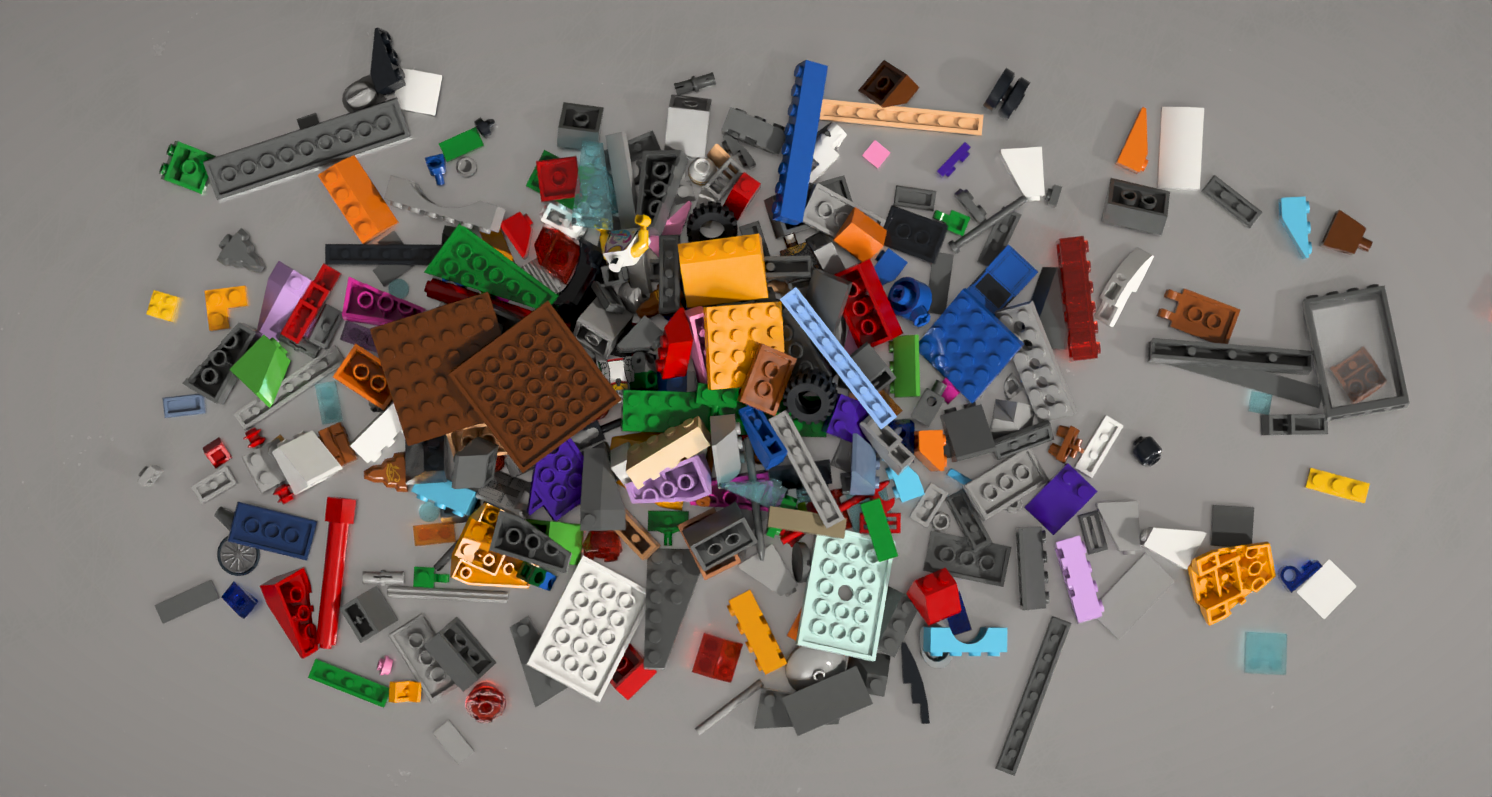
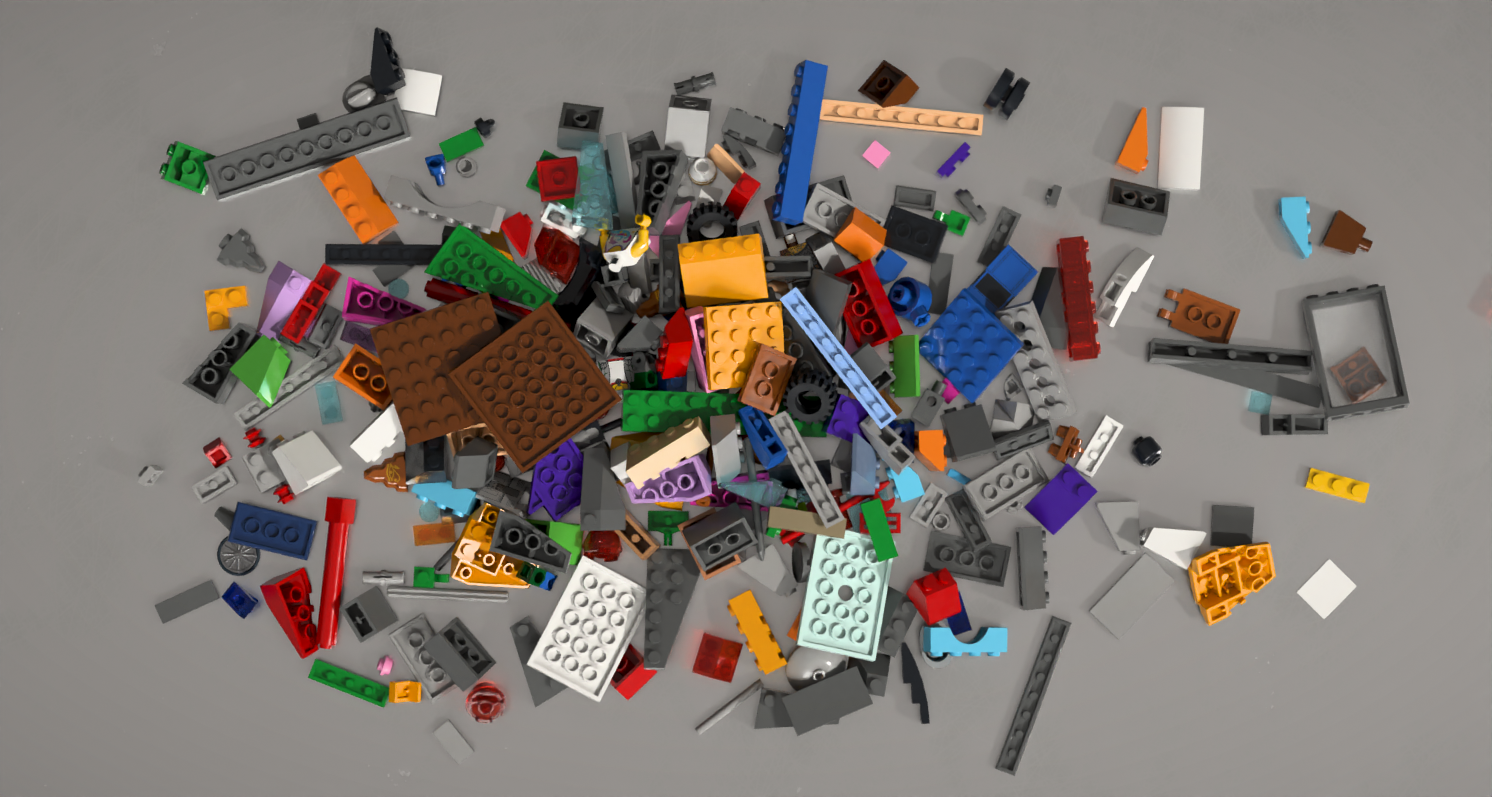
yellow piece [146,290,180,322] -> none
sand blue tile [162,394,206,418] -> none
dark orange brick [318,422,358,467] -> none
green plate [695,383,739,420] -> none
light grey slope [703,156,746,200] -> none
white plate [809,122,847,185] -> none
dark grey bar [948,195,1028,254] -> none
white slope [999,147,1045,202] -> none
lavender wedge [1054,535,1104,624] -> none
dark grey tile [1077,510,1108,555] -> none
dark grey tile [1201,175,1262,228] -> none
clear light blue plate [1244,632,1287,675] -> none
clear blue plate [1277,560,1323,593] -> none

